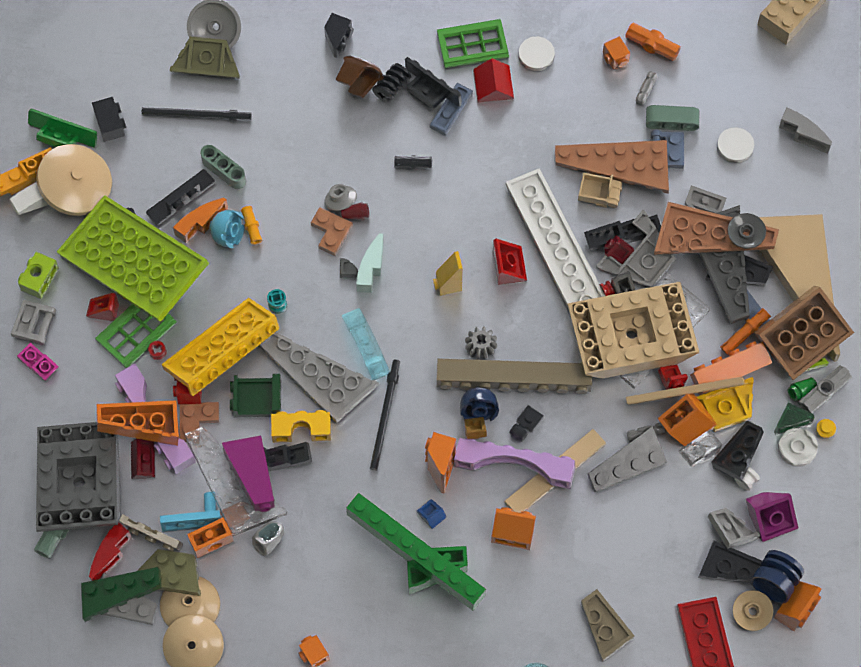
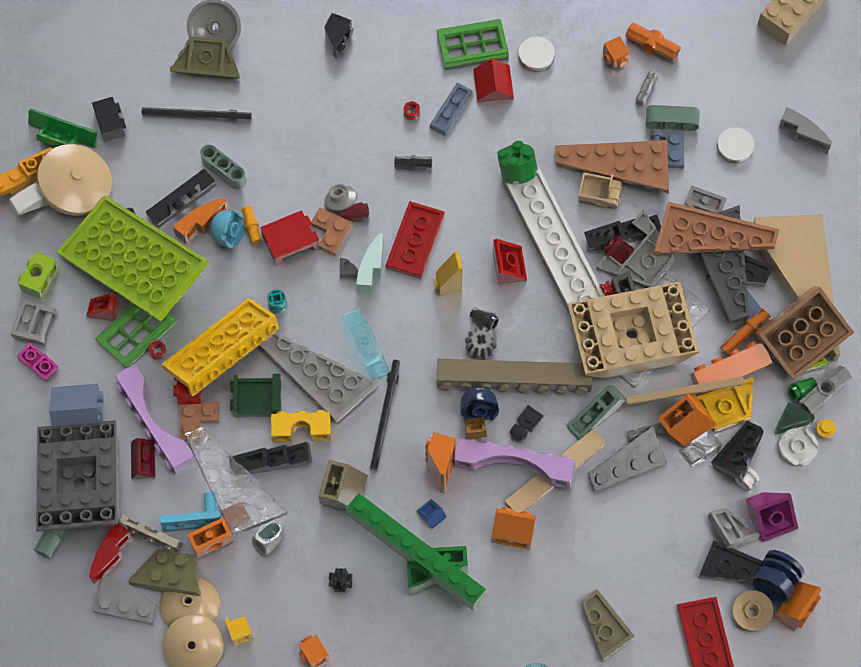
dark green wing [81,567,162,622] -> none
orange wedge [97,400,179,446] -> none
magenta slope [222,435,275,512] -> none
reddish brown piece [336,55,384,98] -> none
black piece [372,63,412,102] -> none
black bracket [405,57,462,109] -> none
red bracket [658,364,688,390] -> none
dark grey dish [728,213,766,249] -> none
none -> sand blue brick [49,384,104,427]
none -> yellow panel [225,616,253,646]
none -> red panel [260,210,319,266]
none -> dark tan slope [319,460,368,510]
none -> black gear [328,568,353,593]
none -> red tile [385,201,445,279]
none -> red bush [404,101,420,120]
none -> black cone [470,307,499,331]
none -> green brick [497,141,538,184]
none -> sand green slope [567,385,626,439]

